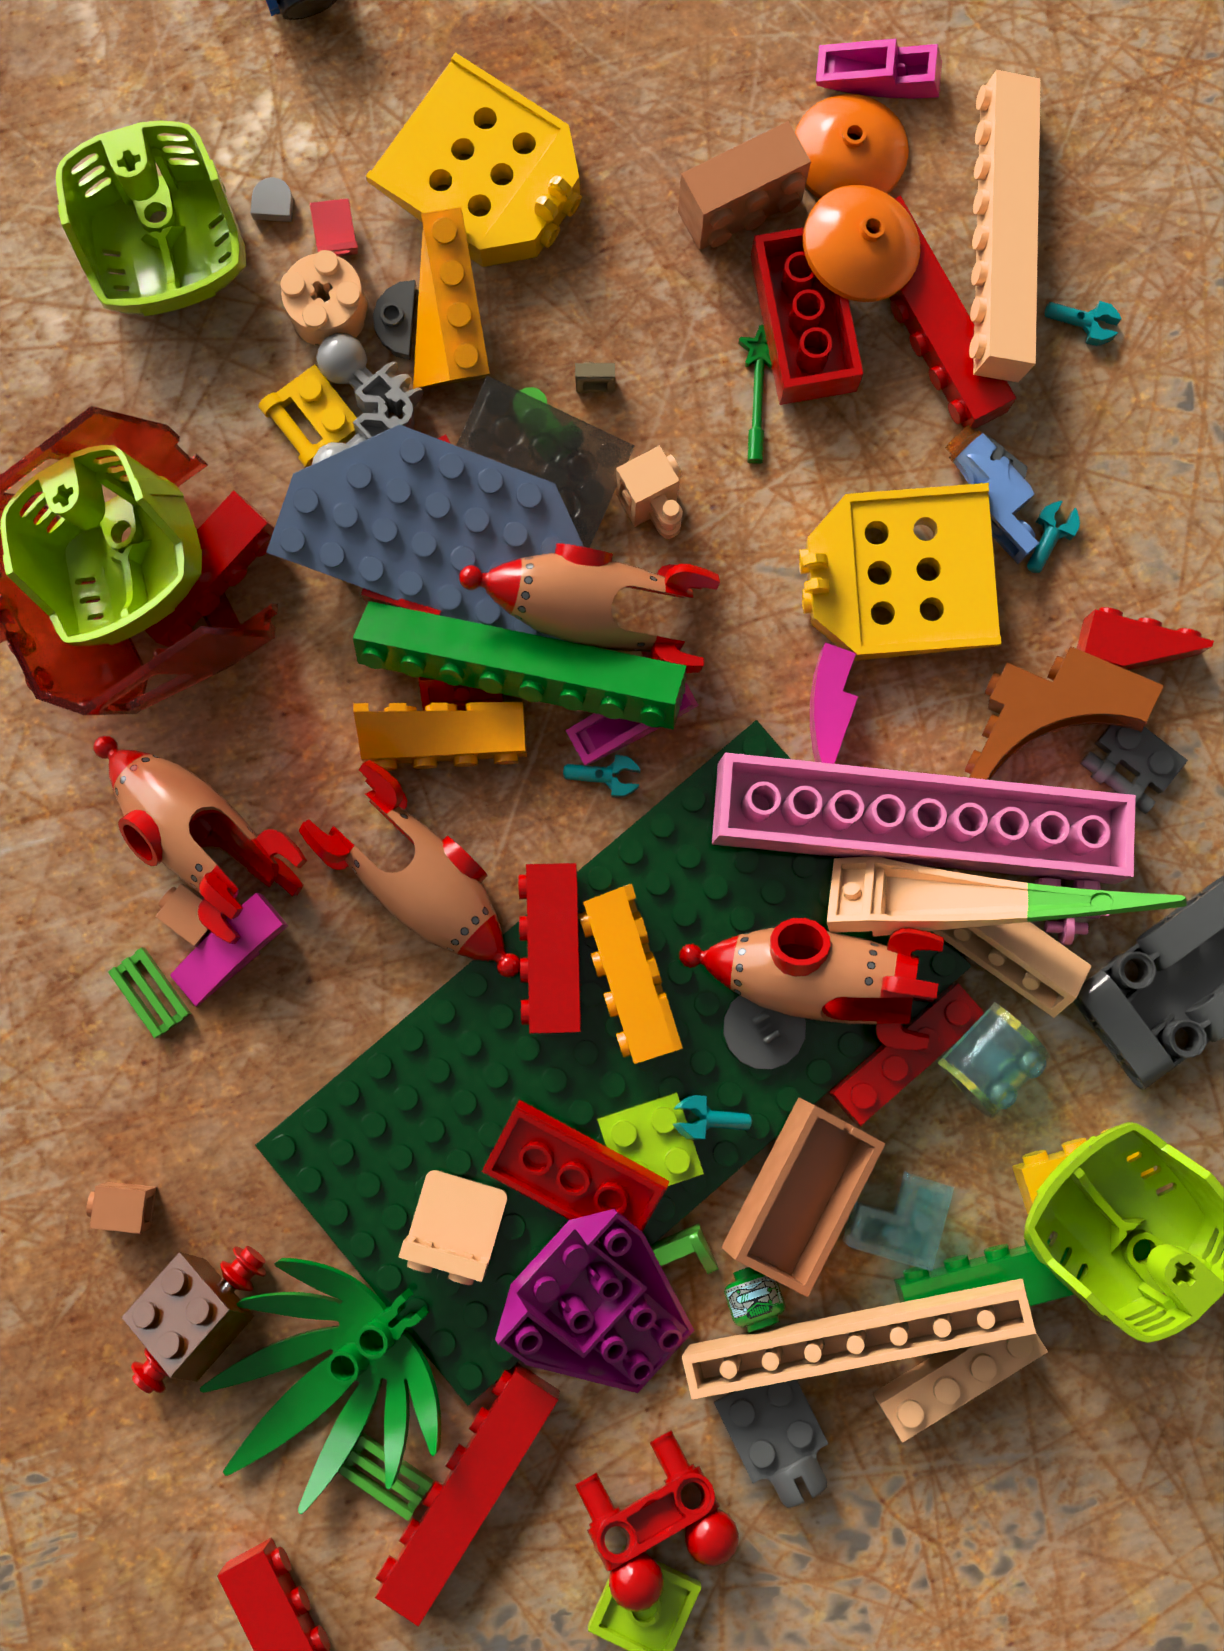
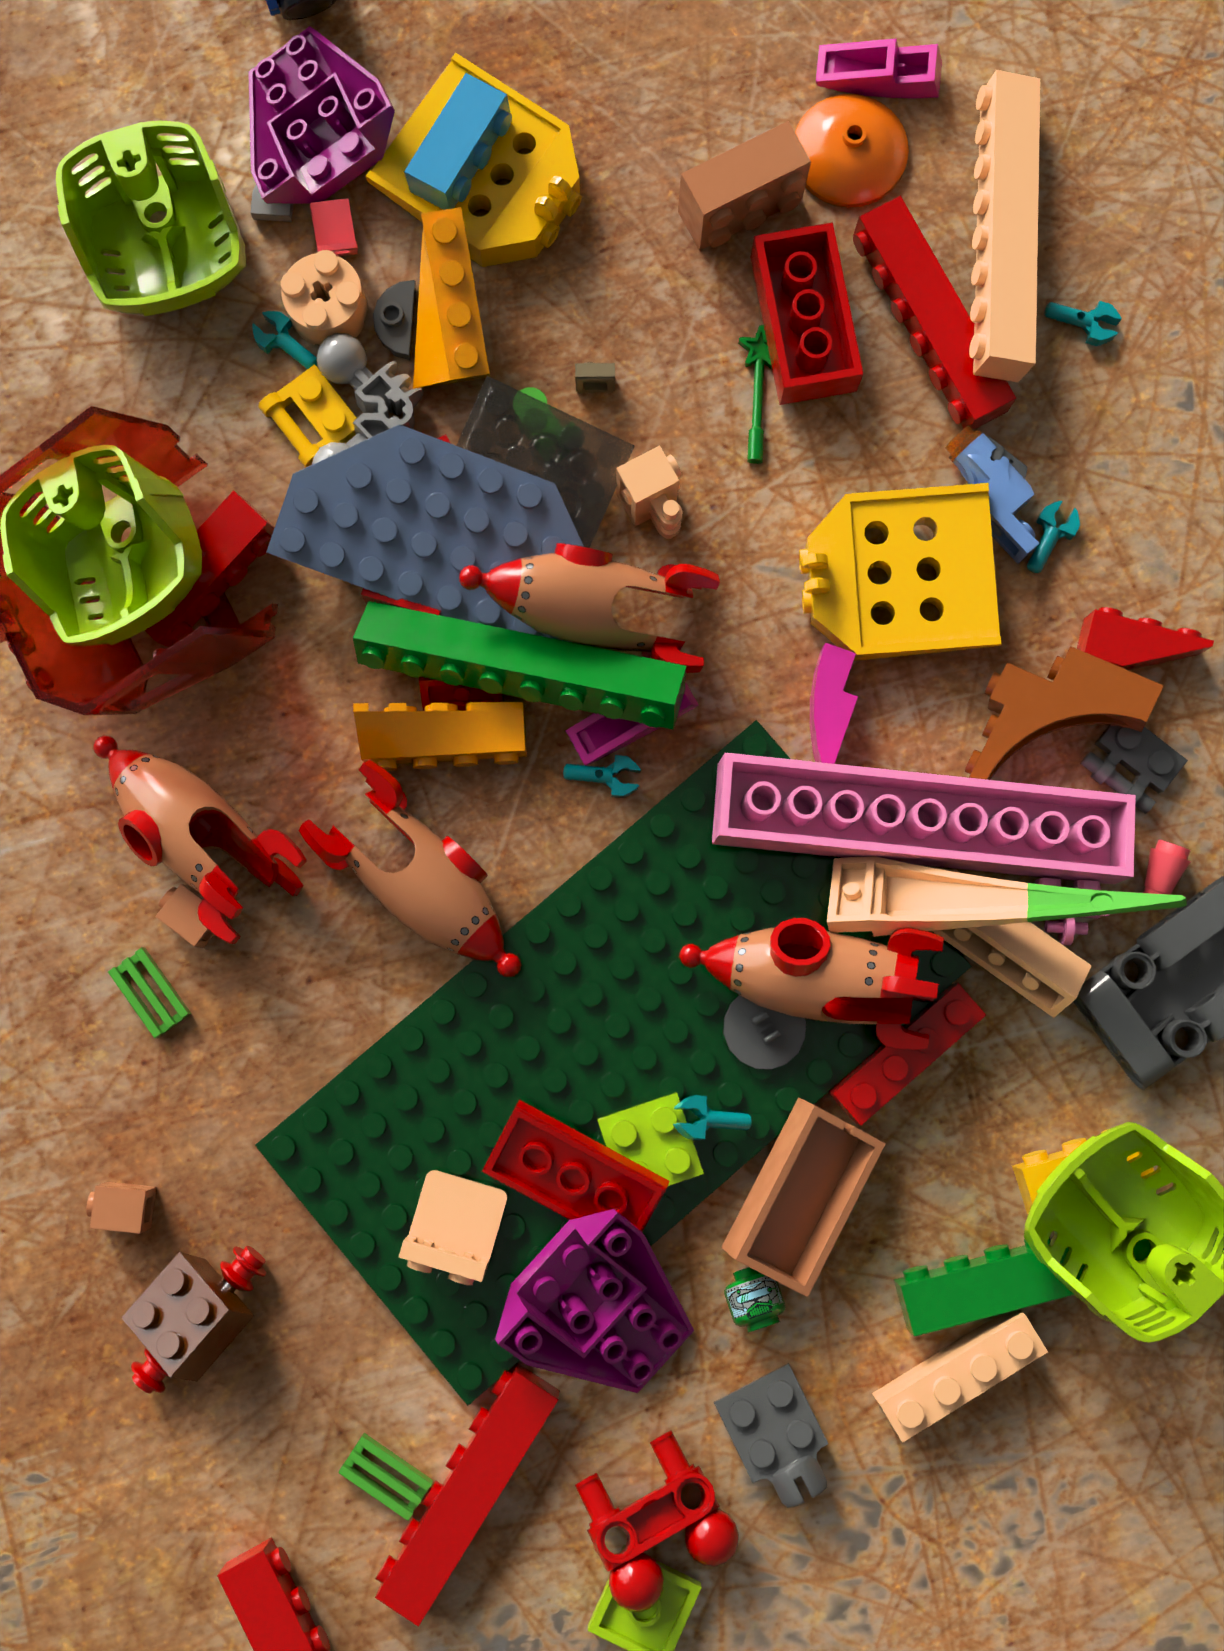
dark pink slope [170,893,289,1007] -> none
green plant [200,1258,441,1514] -> none
red brick [518,863,581,1033] -> none
light orange wedge [578,884,683,1064] -> none
bright green tile [651,1223,719,1274] -> none
light nougat brick [682,1278,1036,1399] -> none
orange dish [803,185,920,302] -> none
clear light blue brick [843,1171,954,1271] -> none
clear light blue brick [938,1002,1050,1118] -> none
none -> magenta wedge [248,26,395,204]
none -> teal bar [252,311,317,369]
none -> dark azure brick [404,73,512,210]
none -> coral cone [1143,839,1191,895]

